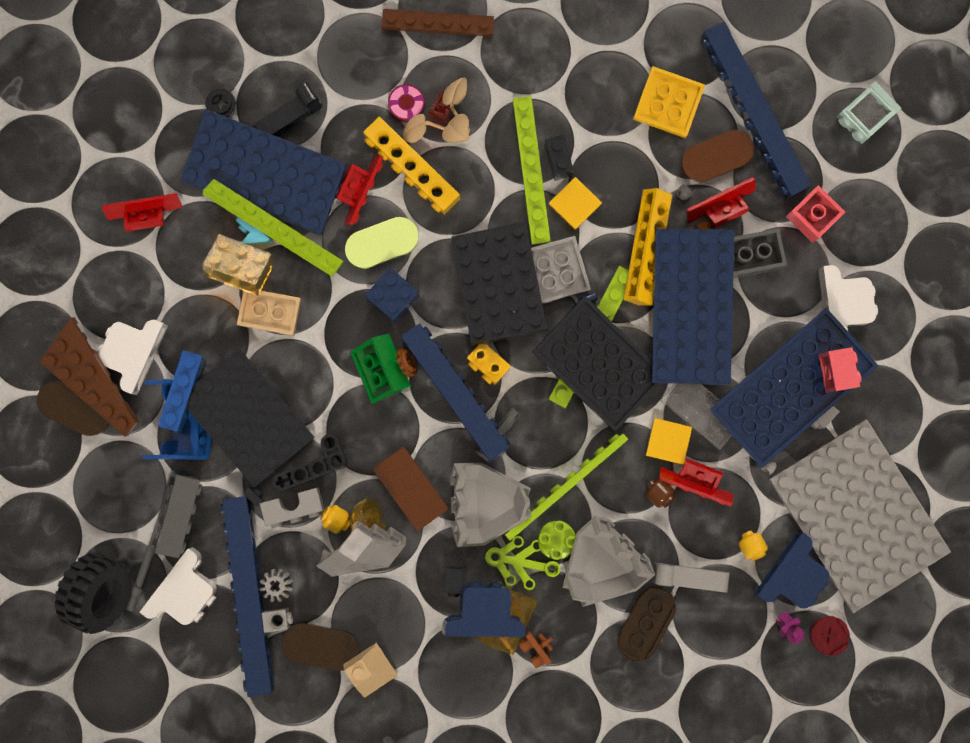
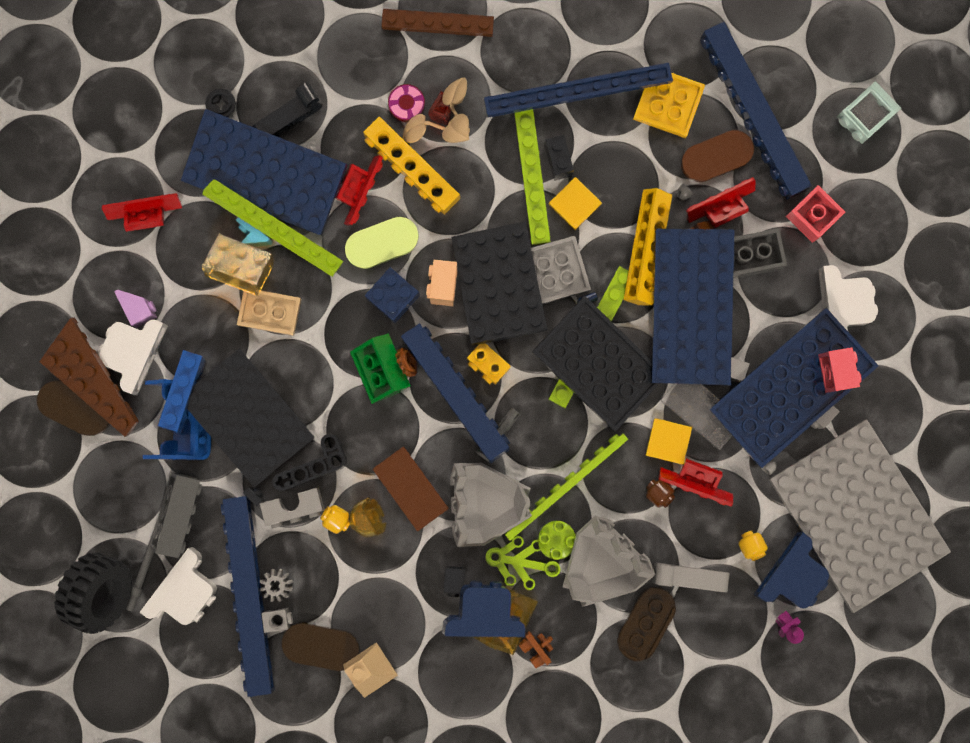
light grey panel [316,520,406,577] -> none
dark red tile [810,616,850,656] -> none
none -> lavender slope [114,290,157,328]
none -> light nougat brick [426,260,457,306]
none -> dark blue plate [484,63,673,118]
none -> light grey brick [731,357,749,383]

